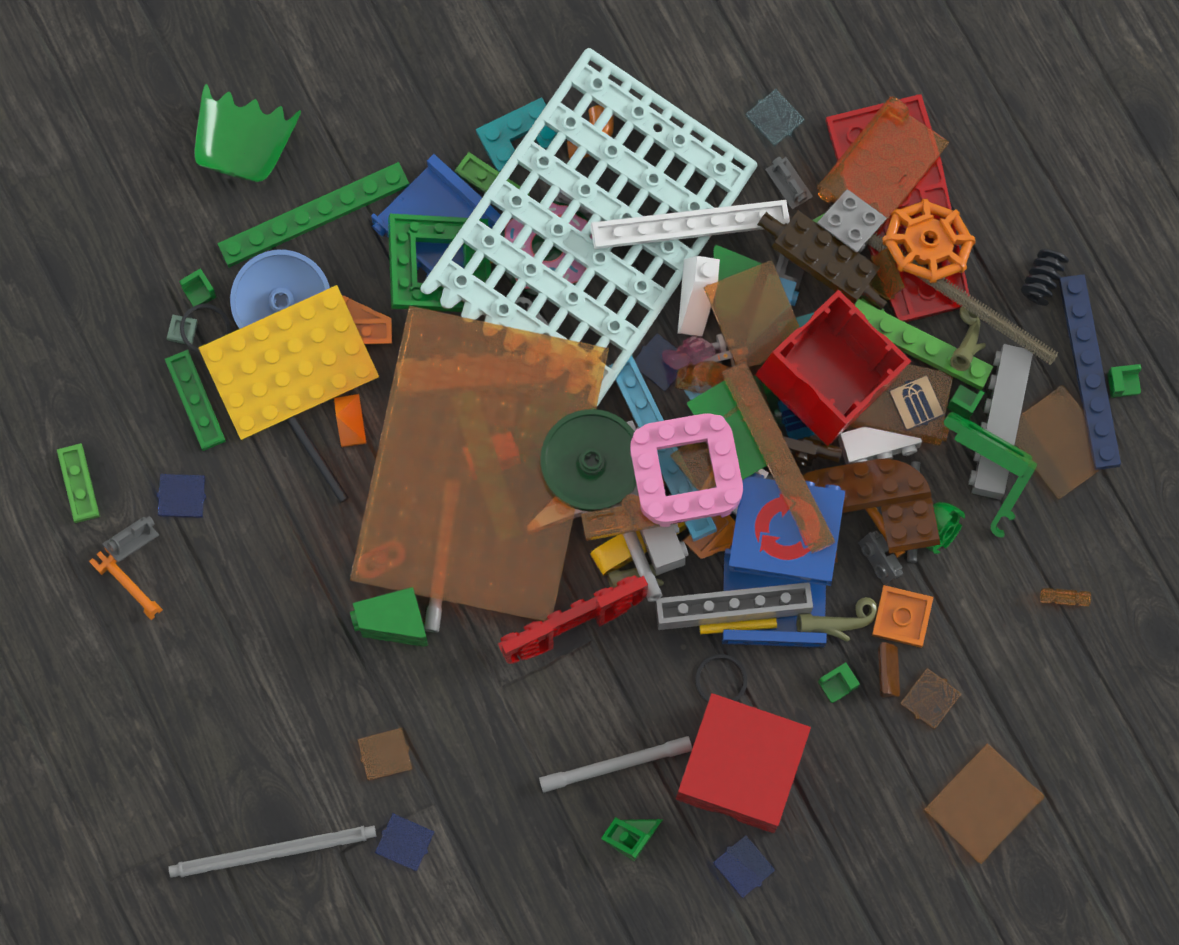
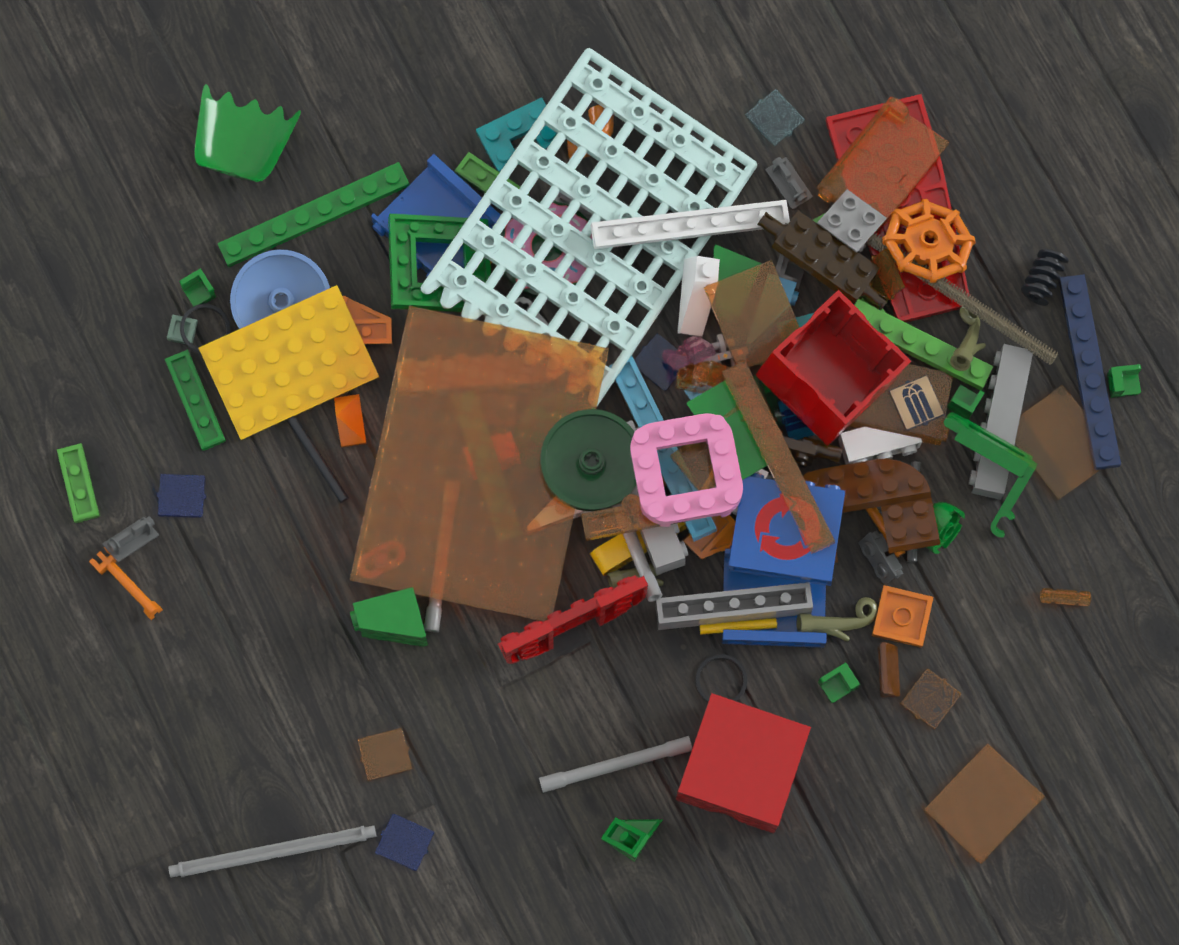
clear blue piece [713,835,775,898] -> none

